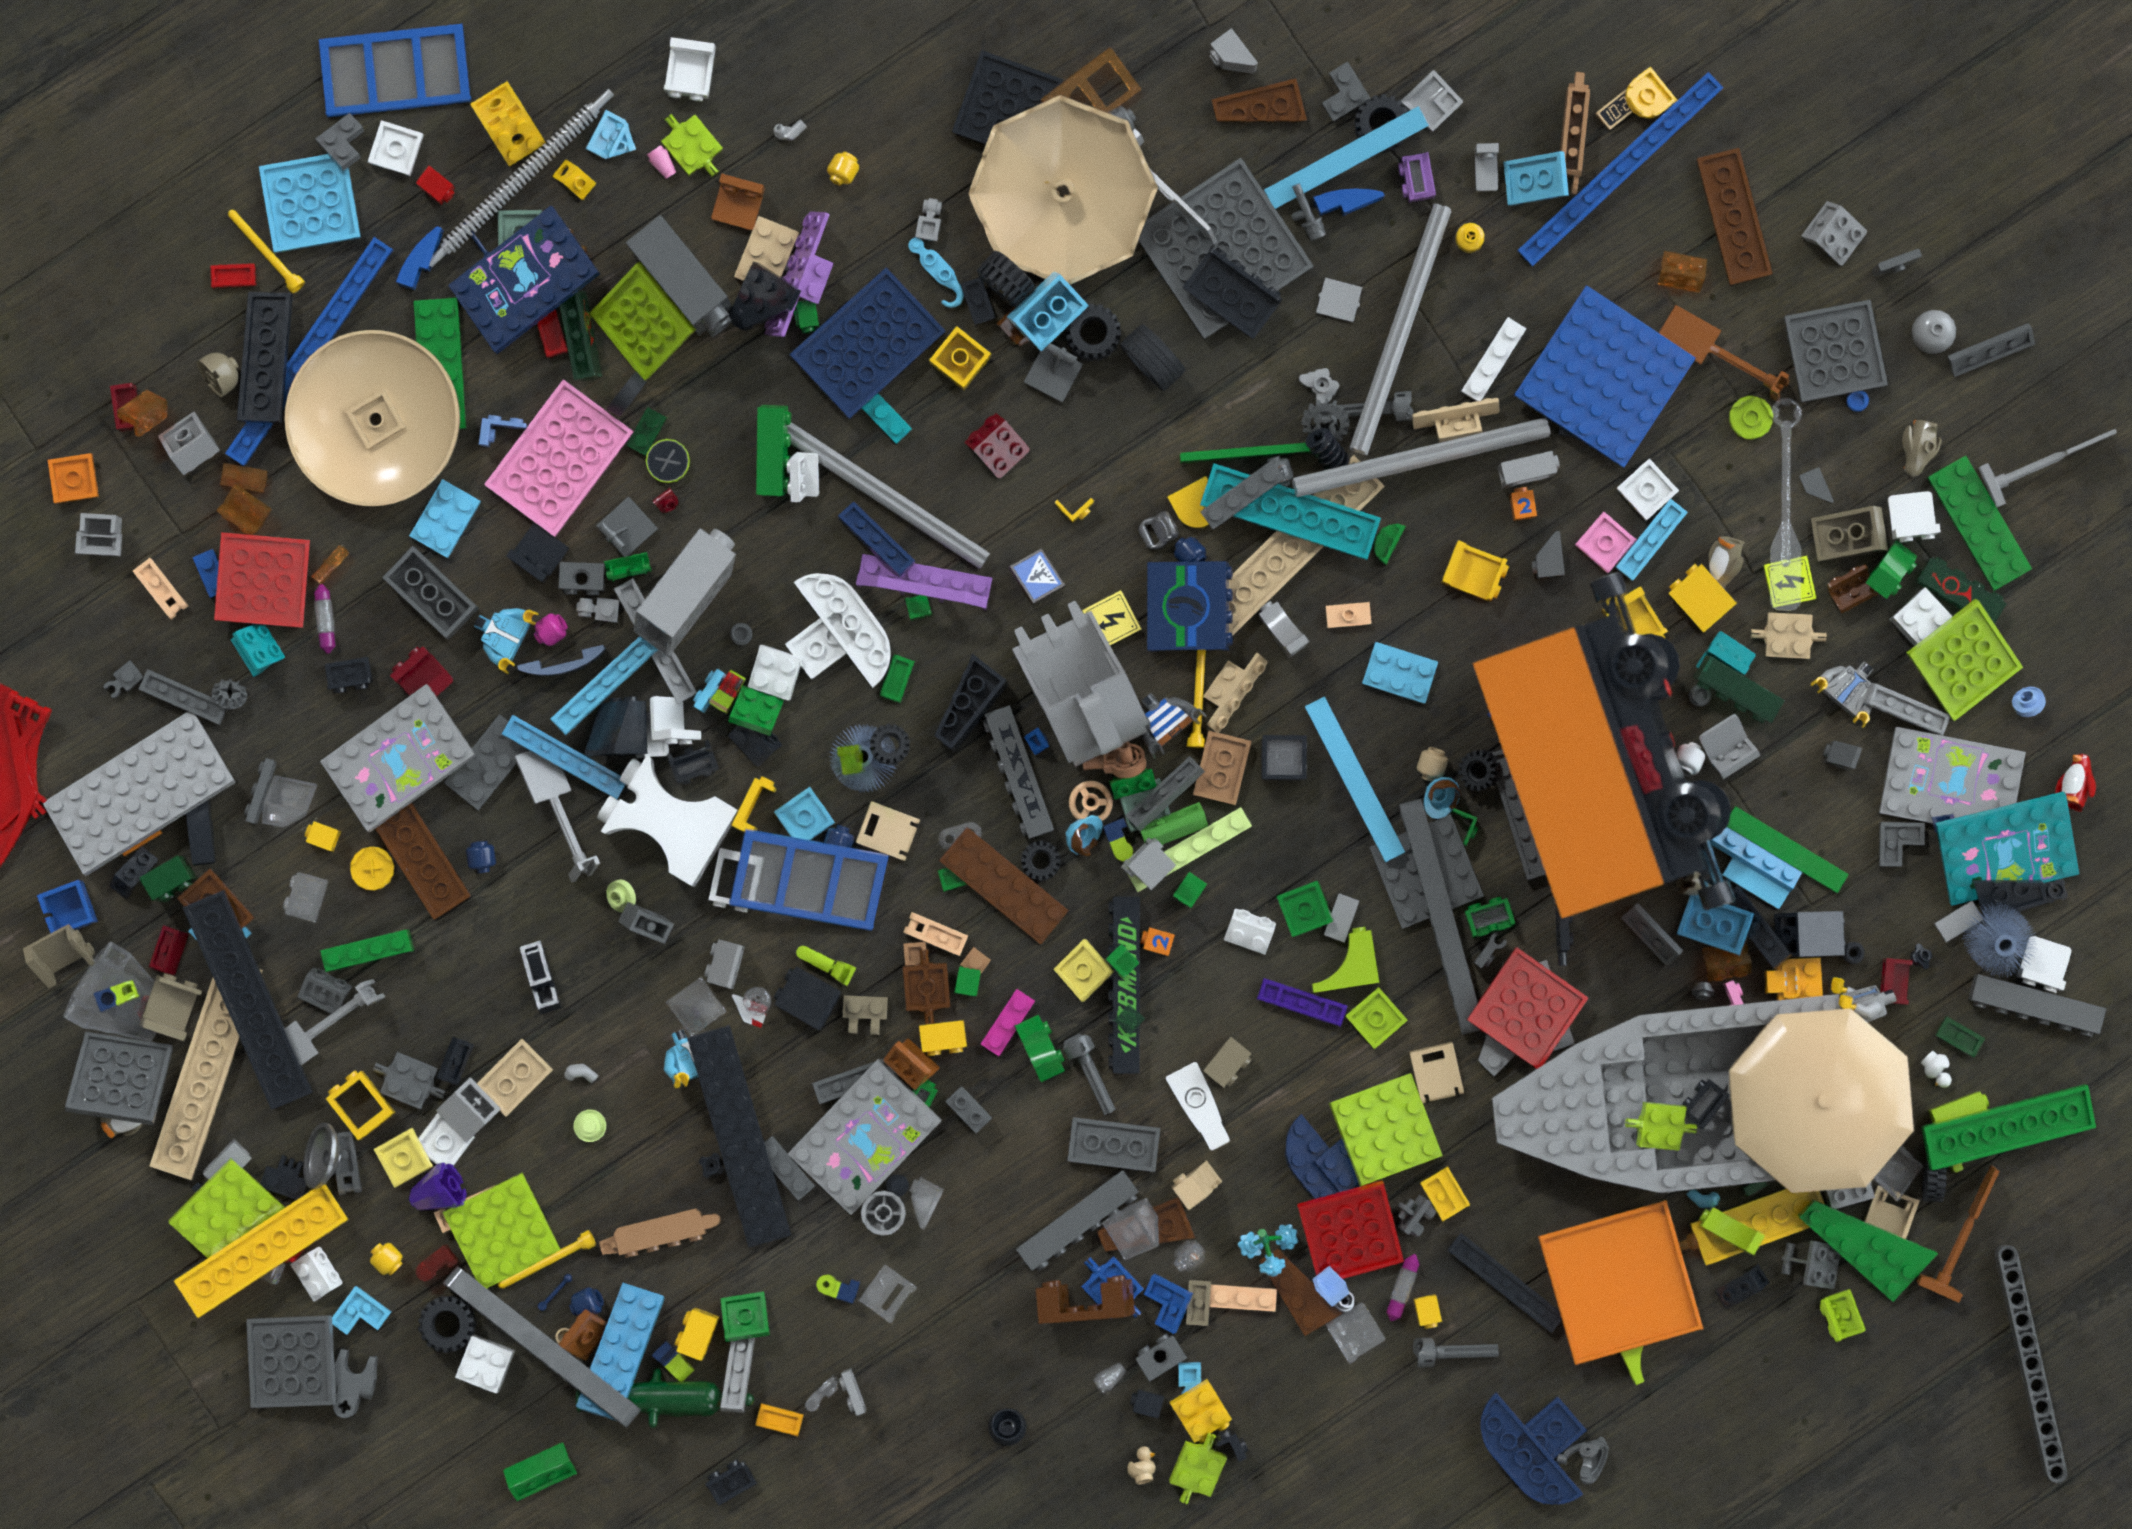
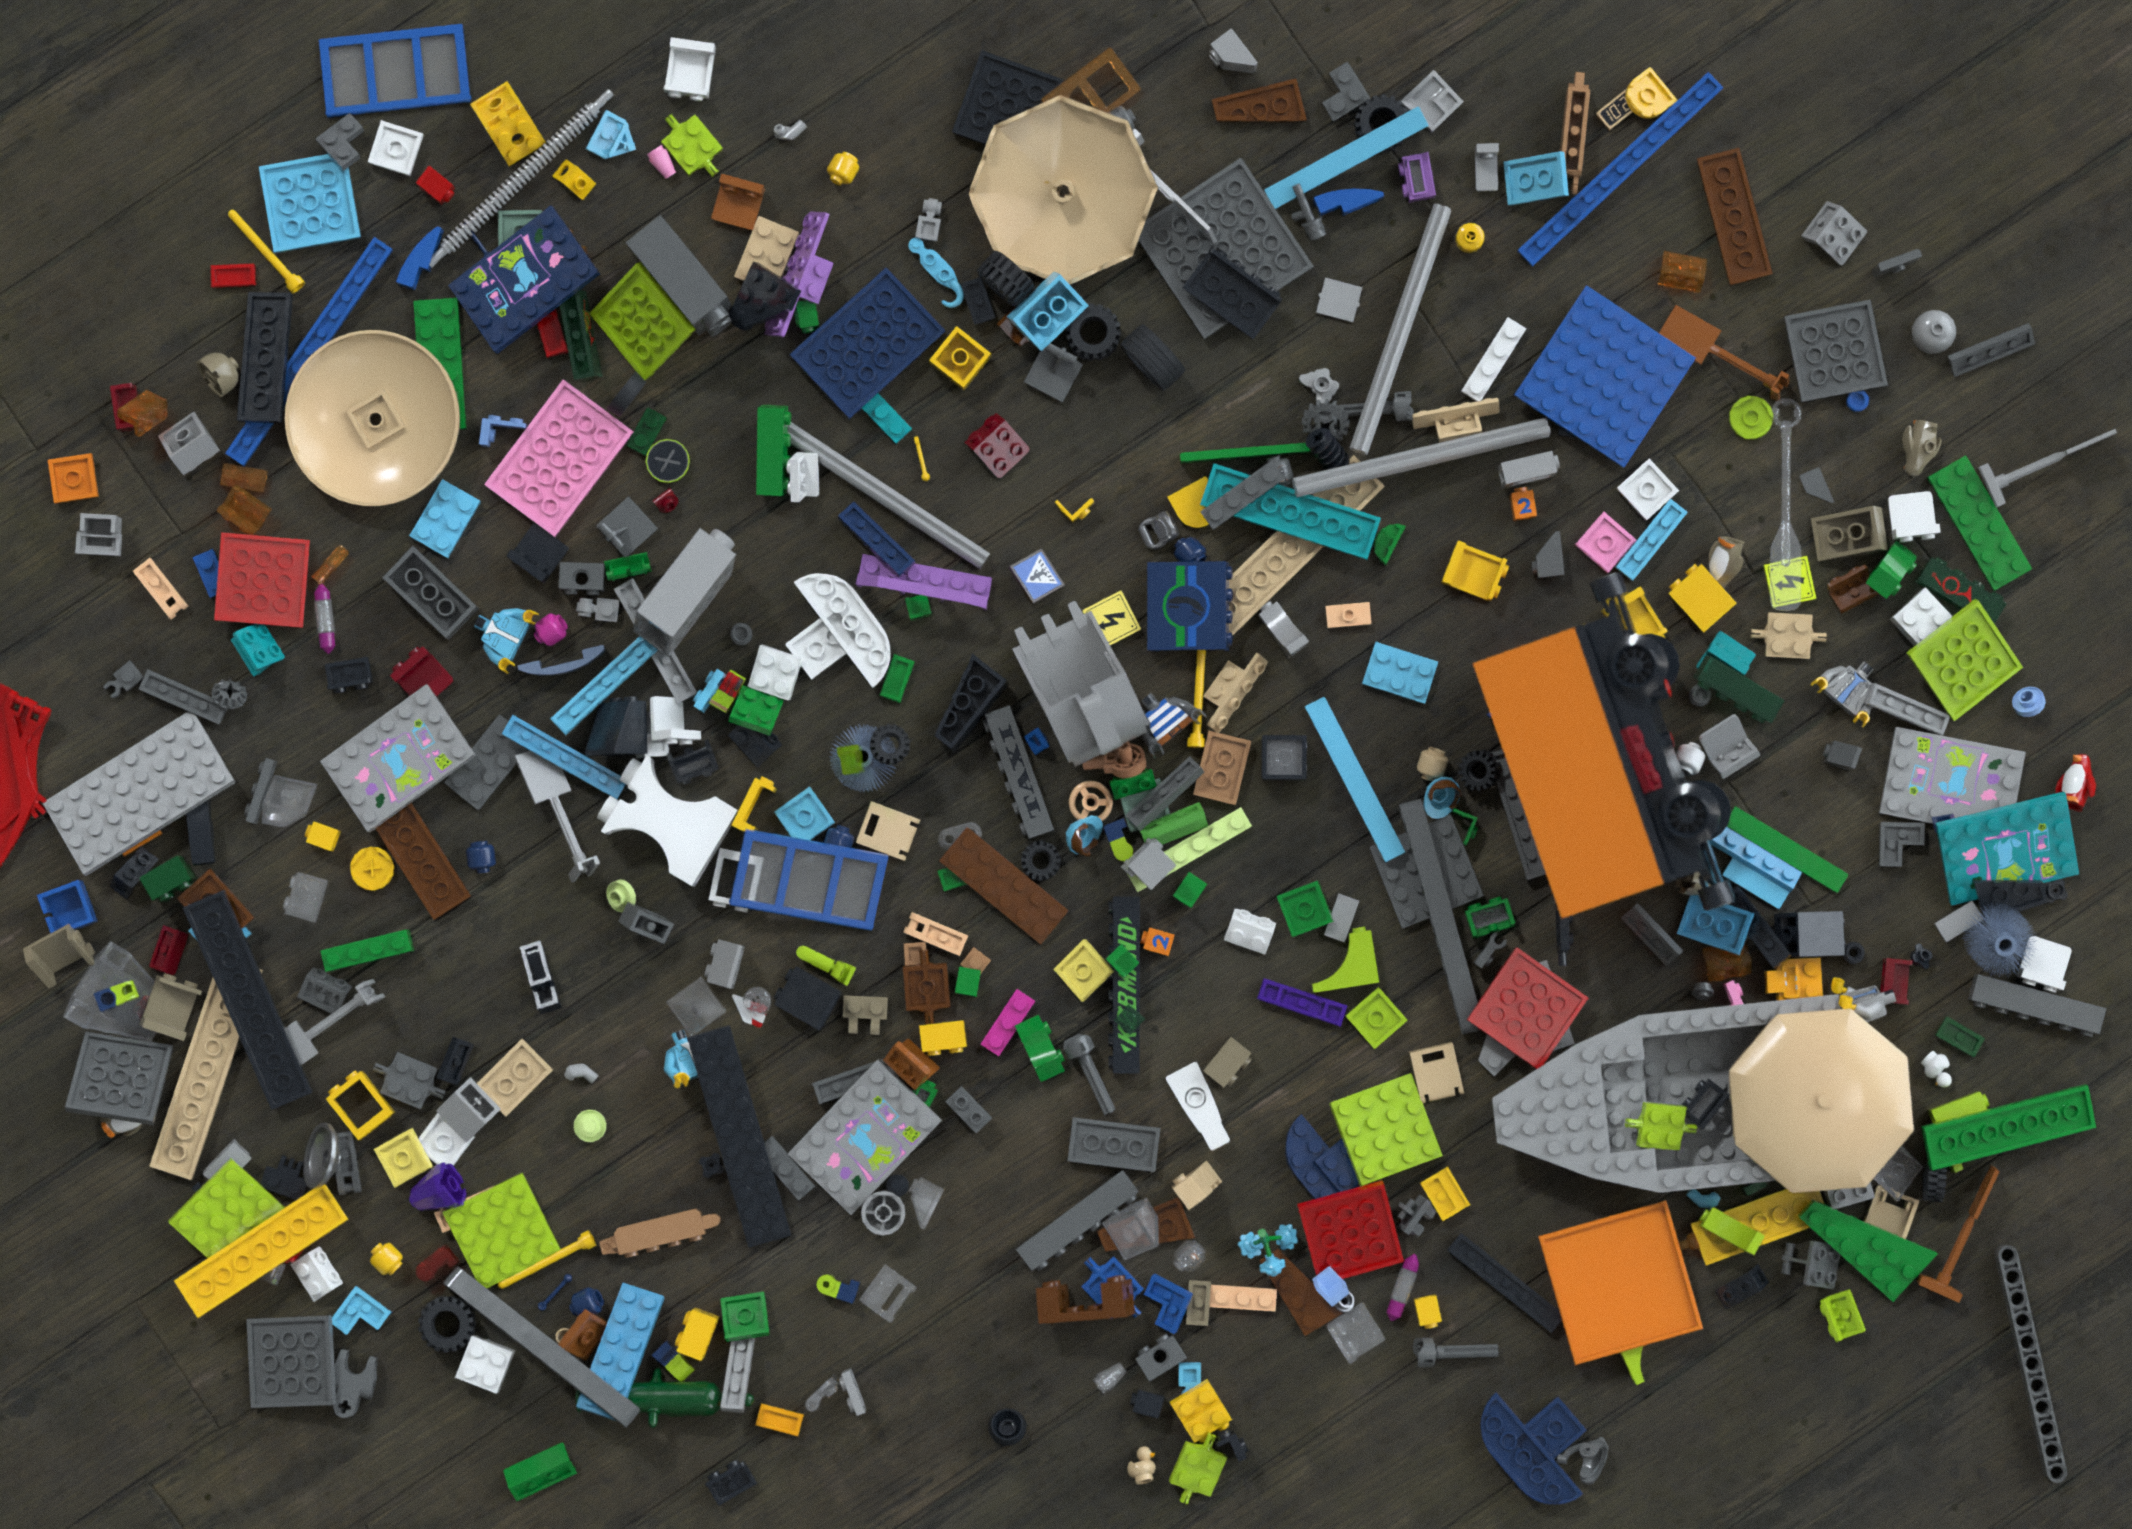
none -> yellow hinge [914,436,930,481]

